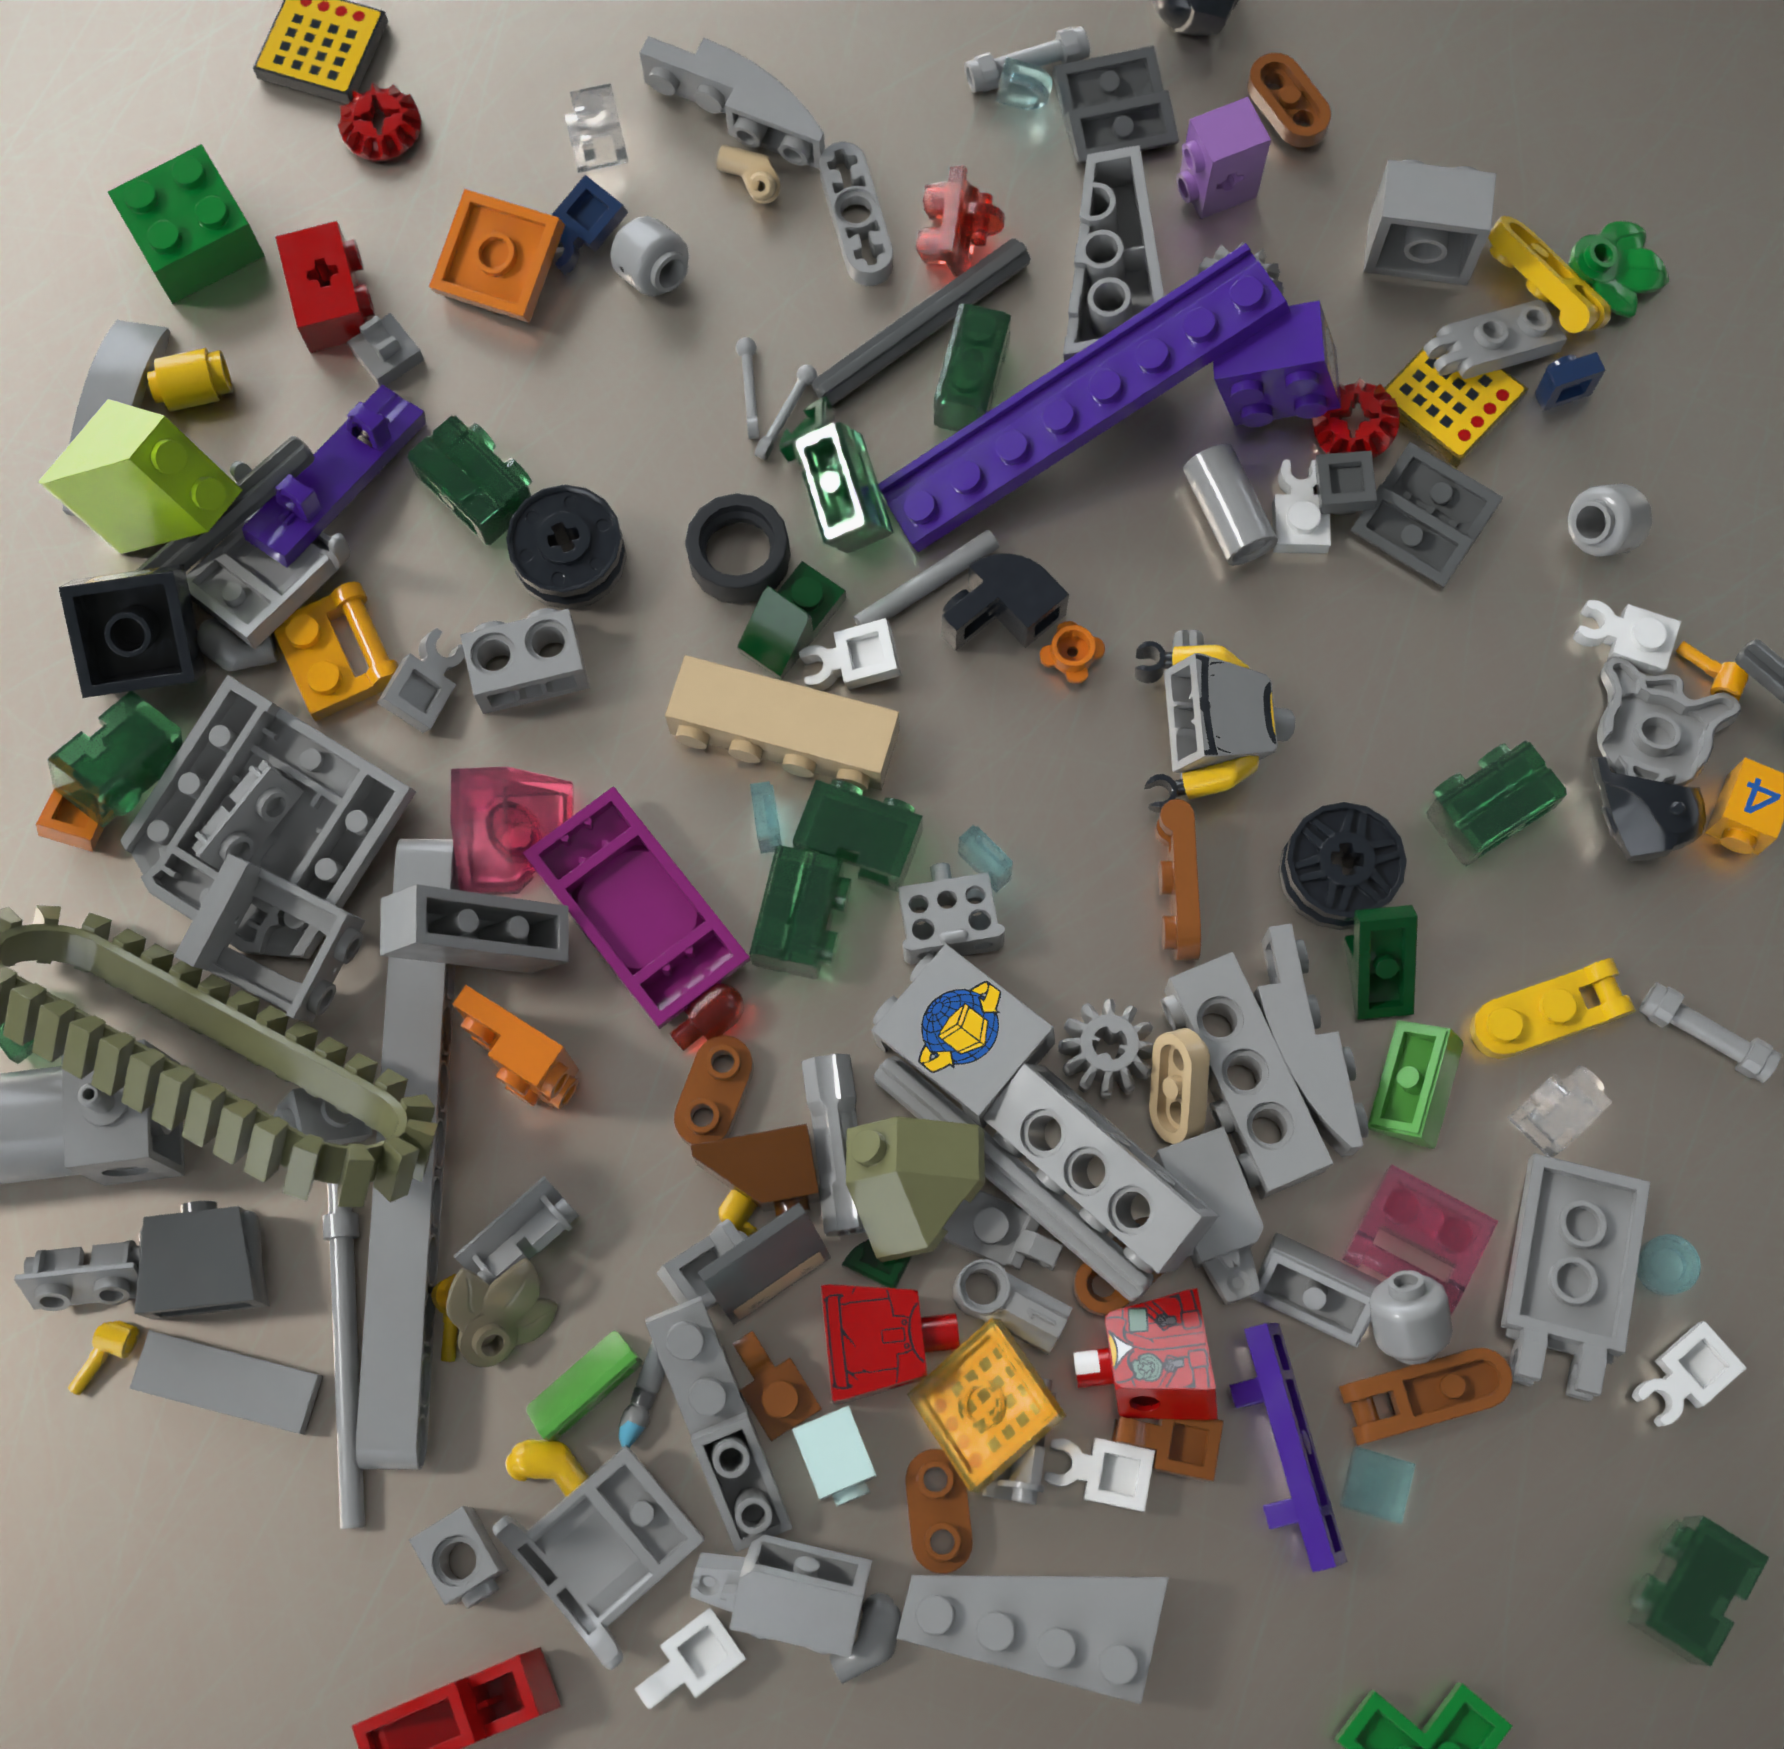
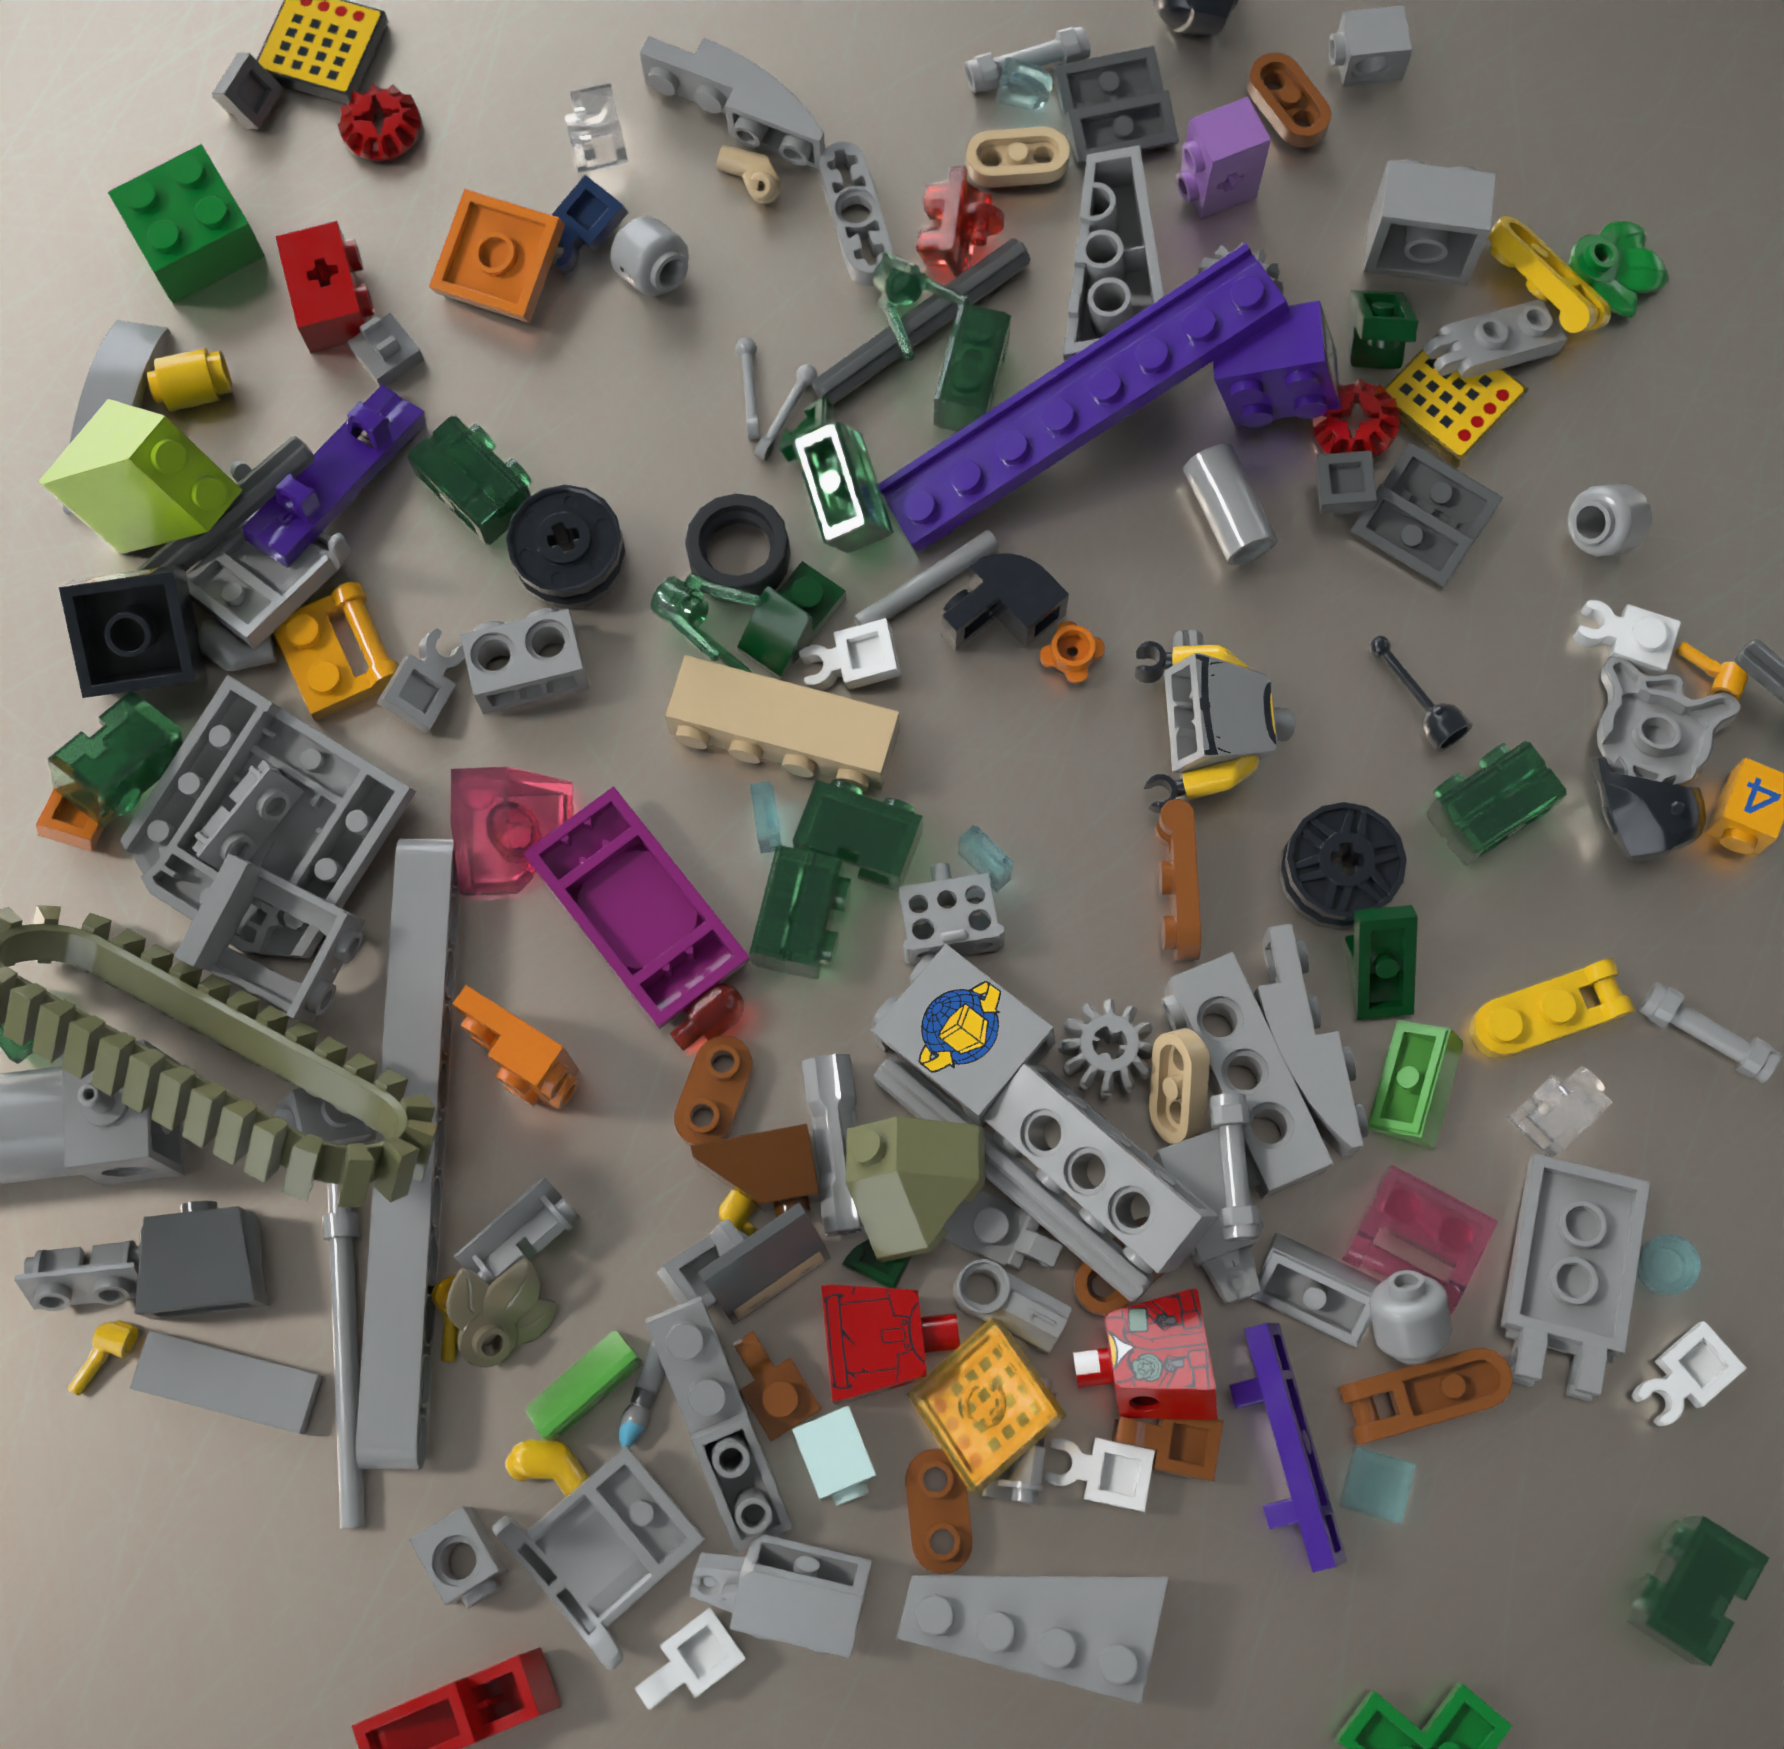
light grey brick [380,884,569,974] -> none
light grey arm [829,1593,901,1683] -> none
white plate [1272,460,1331,554] -> none
dark blue plate [1534,352,1605,411] -> none
none -> dark grey tile [212,53,284,129]
none -> clear green plant [650,573,763,673]
none -> clear green plant [873,251,971,362]
none -> tan plate [966,127,1070,187]
none -> light grey bar [1210,1093,1260,1241]
none -> light grey brick [1329,5,1413,86]
none -> dark green slope [1349,290,1418,369]
none -> black hinge [1369,636,1473,752]

